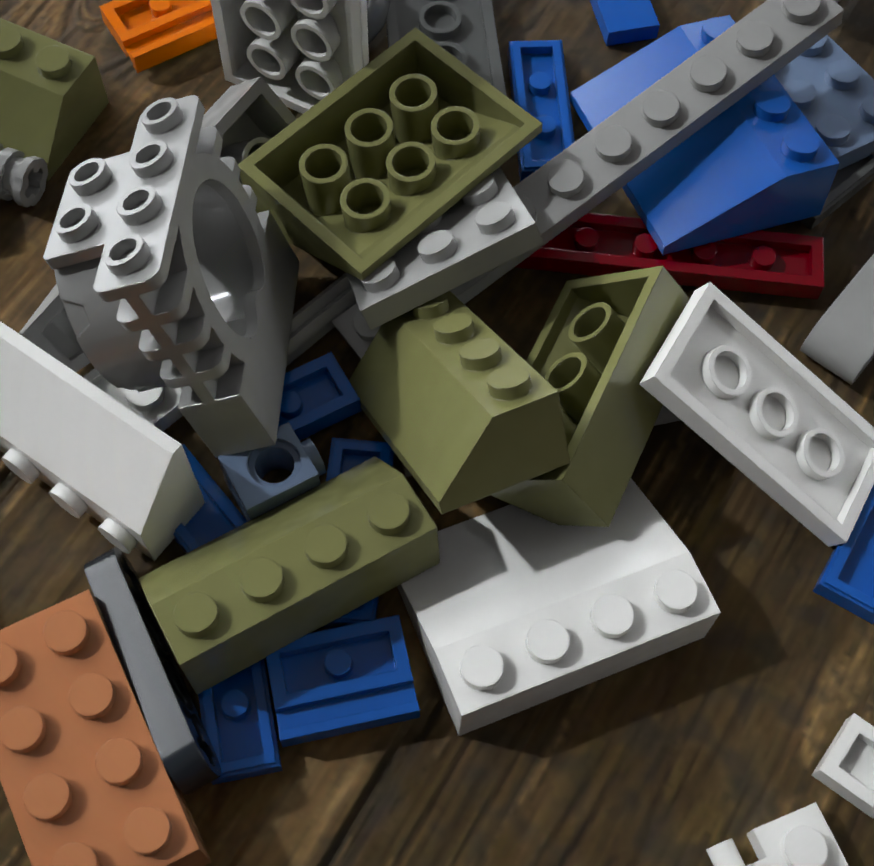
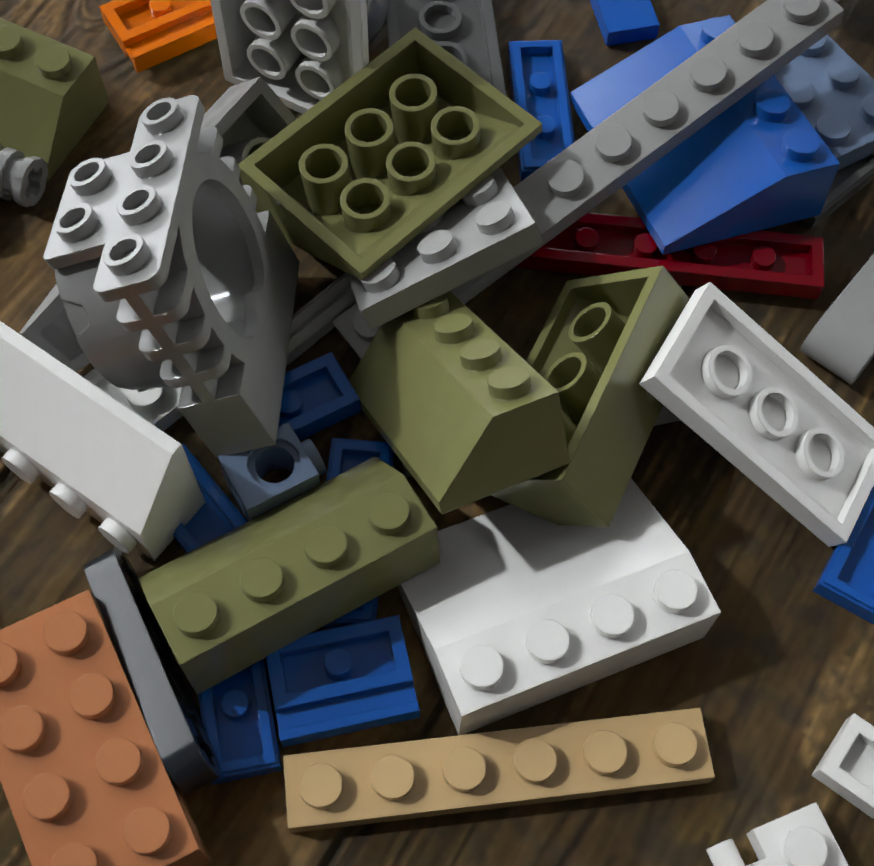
none -> tan plate [283,708,715,833]

